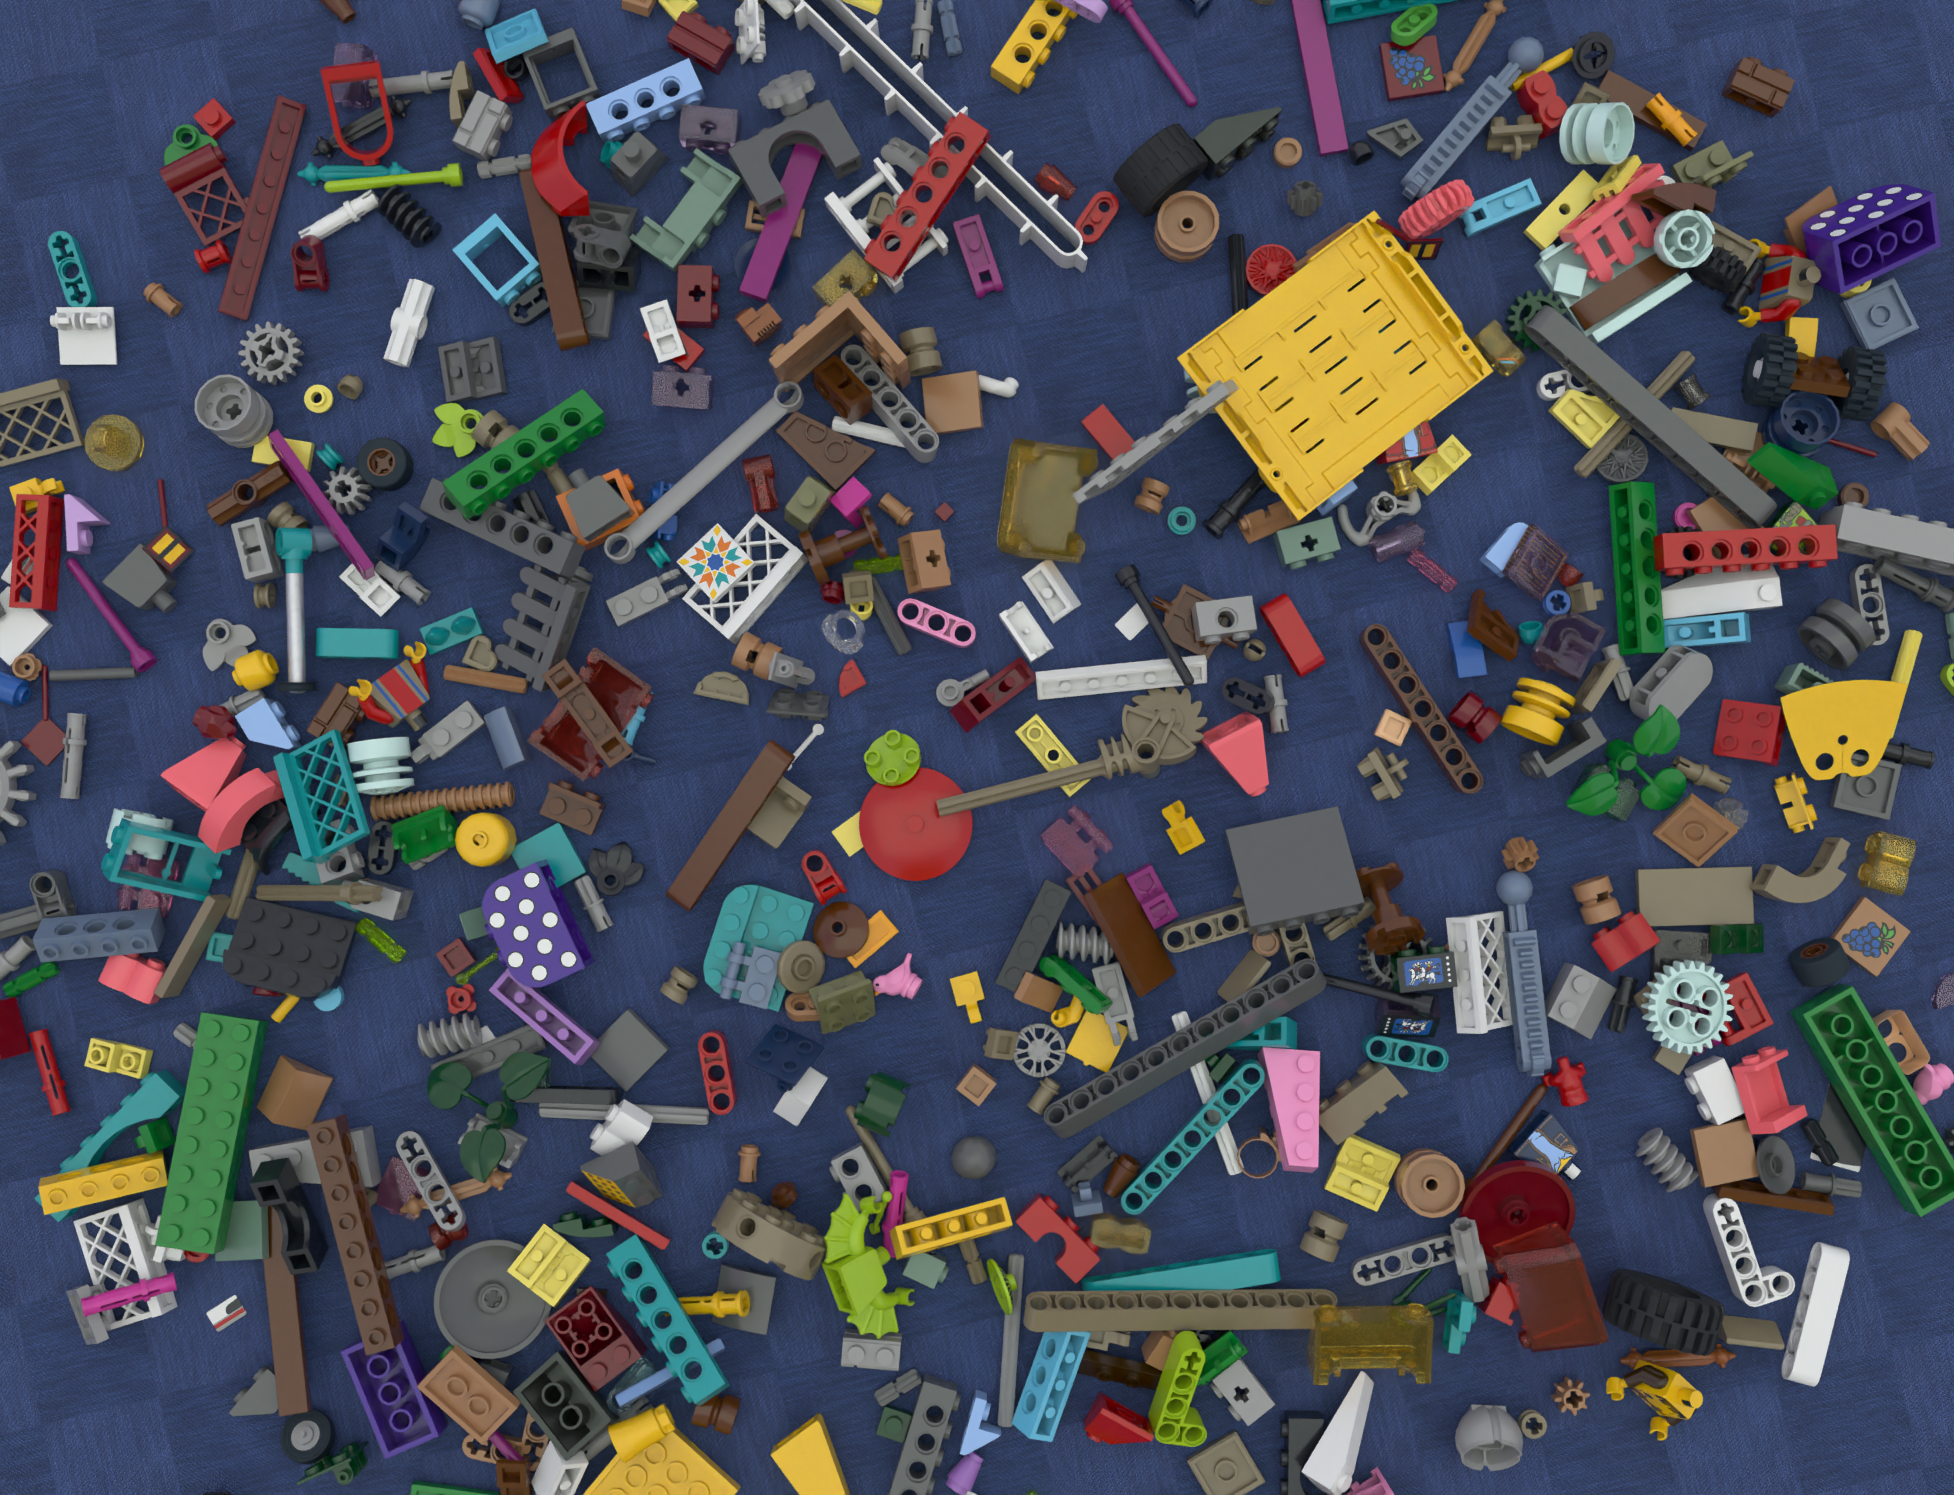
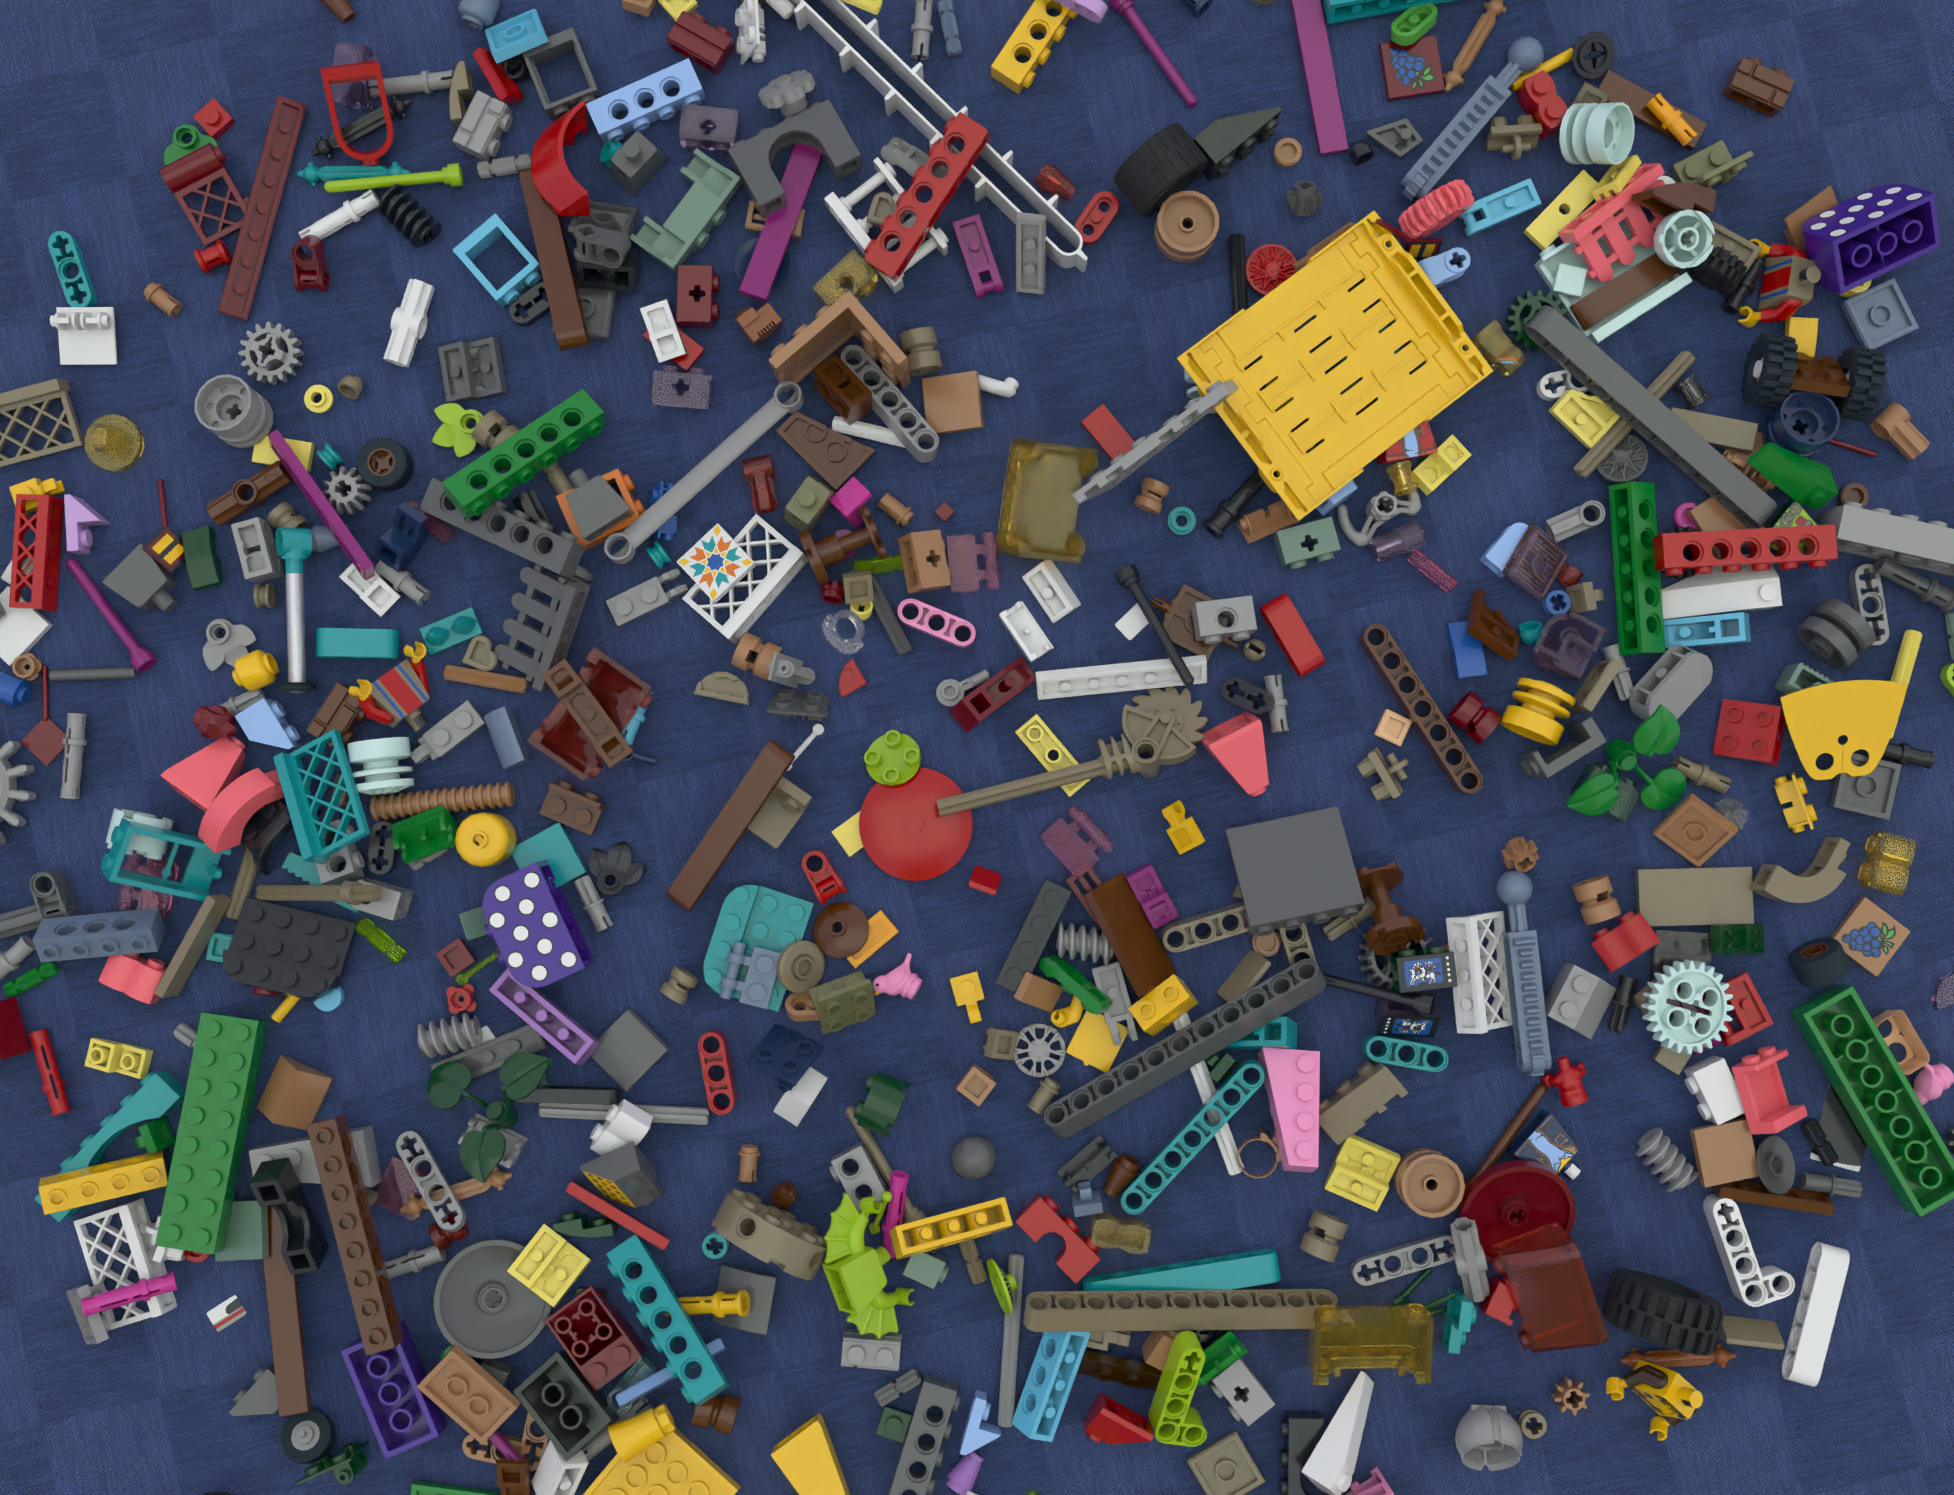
none -> dark green slope [182,525,222,591]
none -> clear pink axle [407,500,454,543]
none -> clear pink plate [946,532,1001,593]
none -> red slope [968,866,1001,895]
none -> light grey tile [1016,212,1046,295]
none -> yellow brick [1128,974,1199,1037]
none -> light blue piece [1418,247,1471,289]
none -> light grey piece [1544,500,1606,544]

